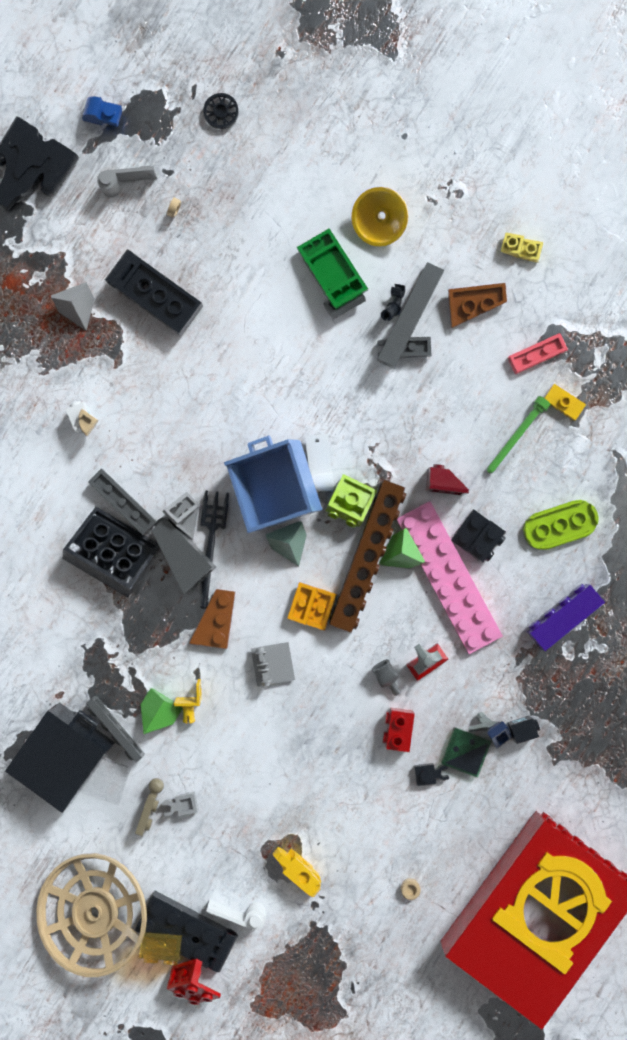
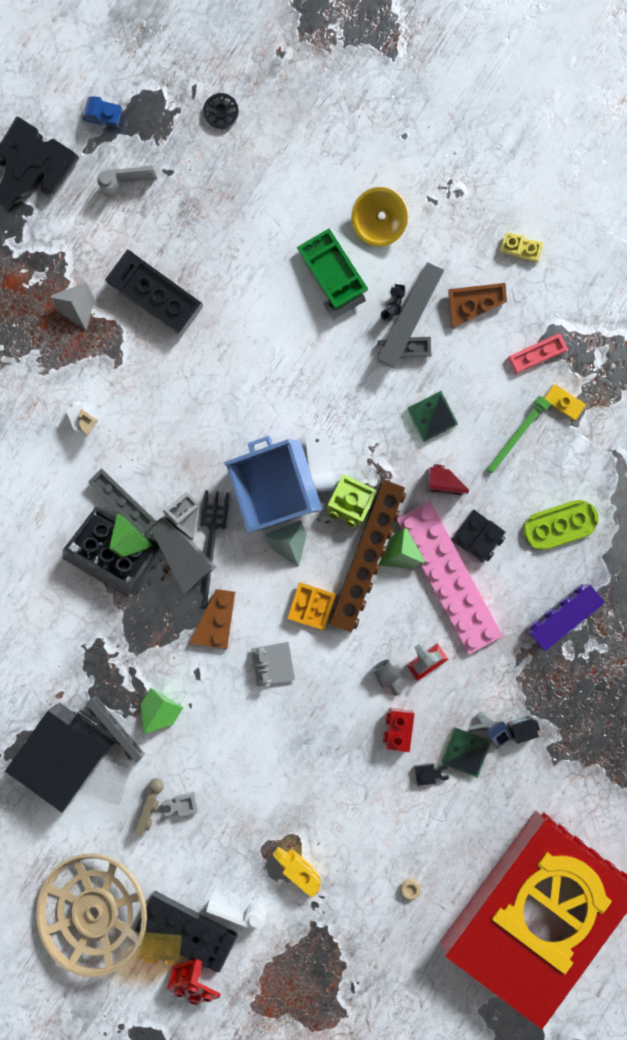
tan tile [167,197,181,218] -> none
yellow bracket [174,679,202,724] -> none
none -> bright green slope [109,514,153,557]
none -> tile [407,391,458,442]

